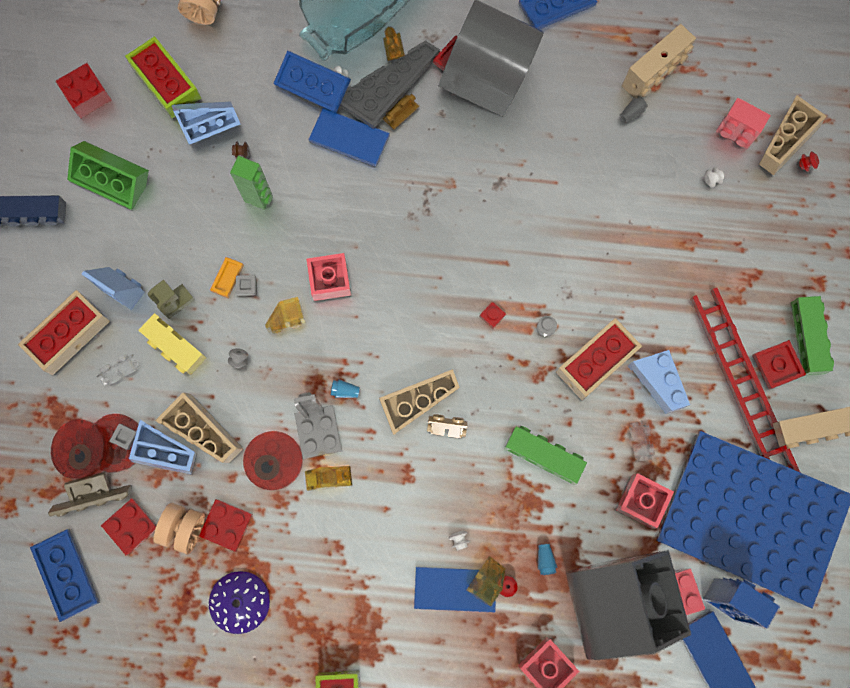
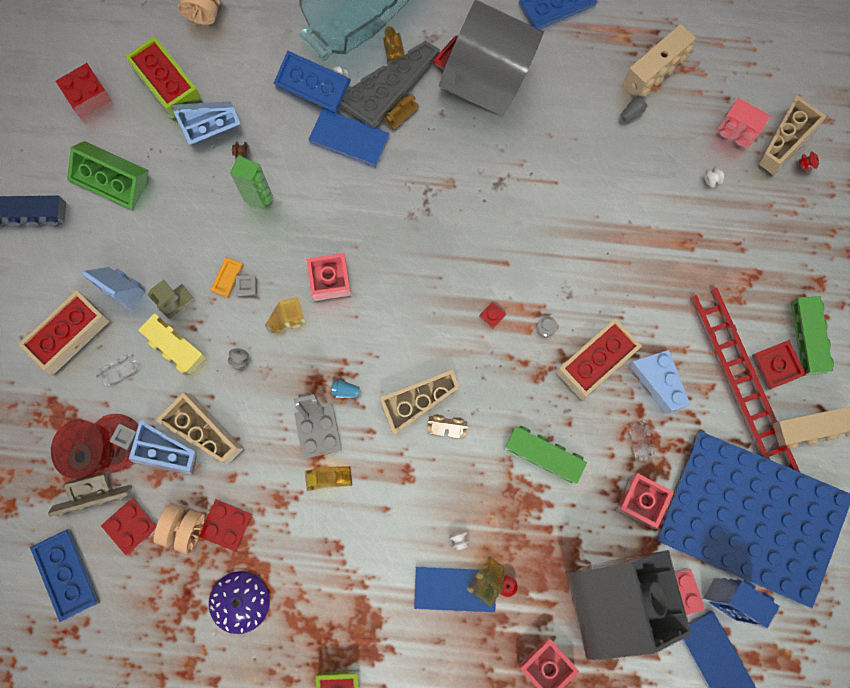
clear red tile [243,431,303,490] -> none
dark azure cone [538,544,558,575] -> none

